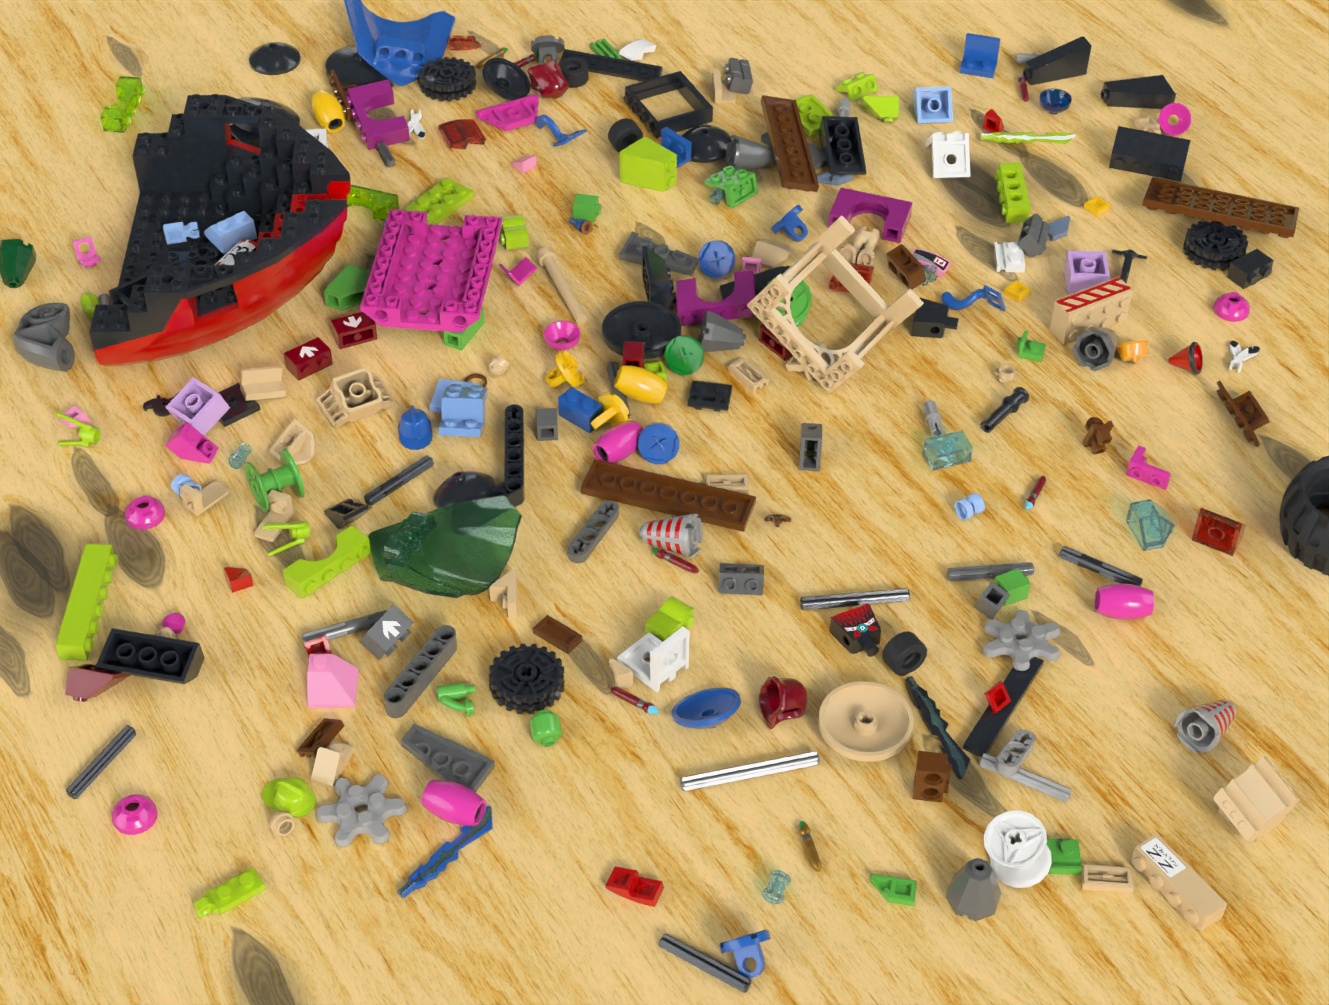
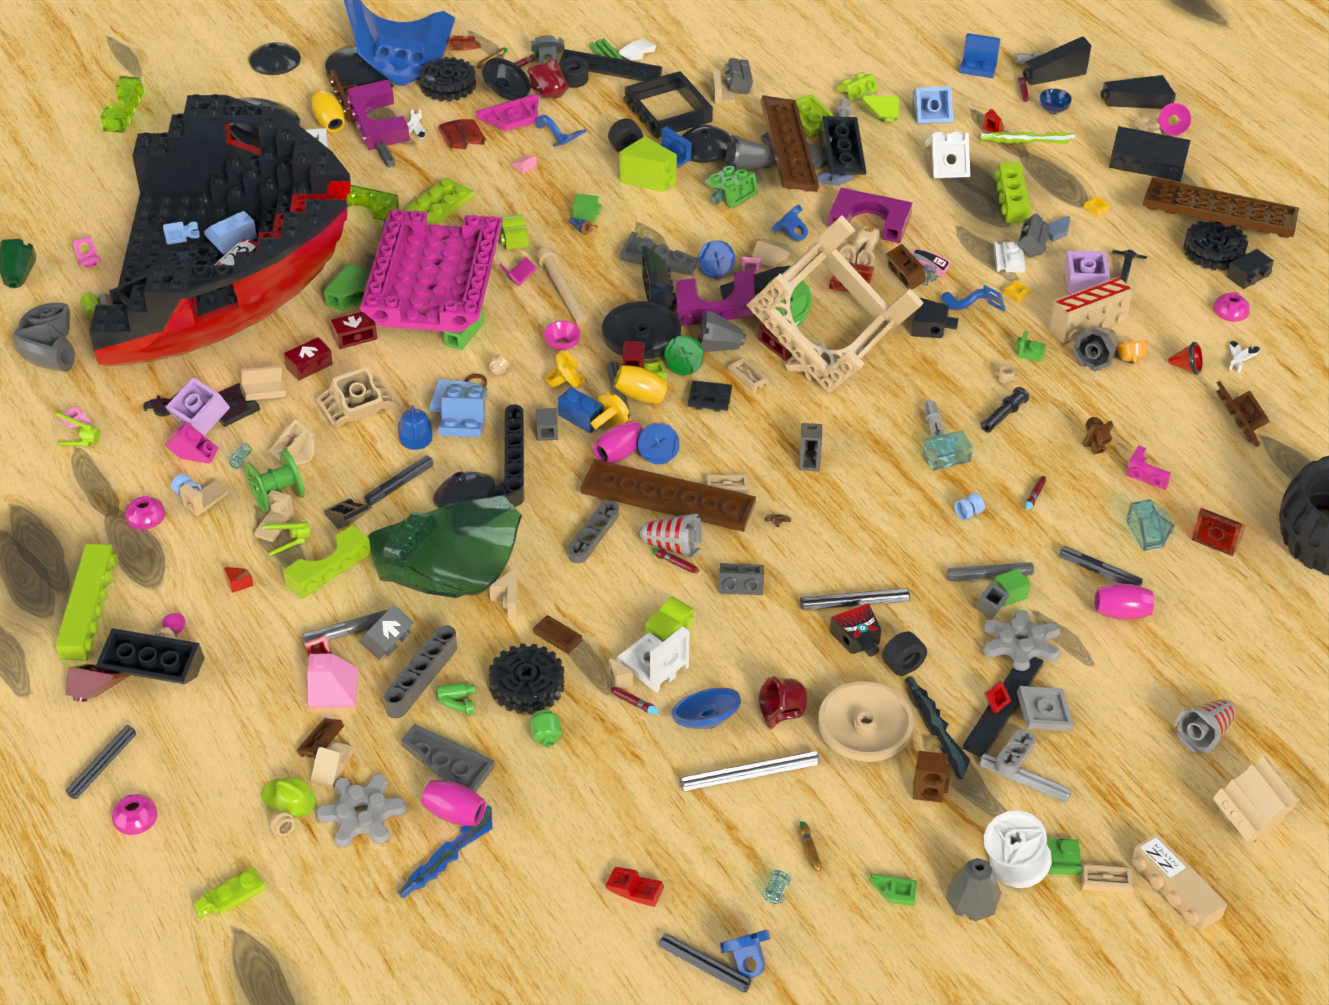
none -> light grey plate [1017,686,1074,731]

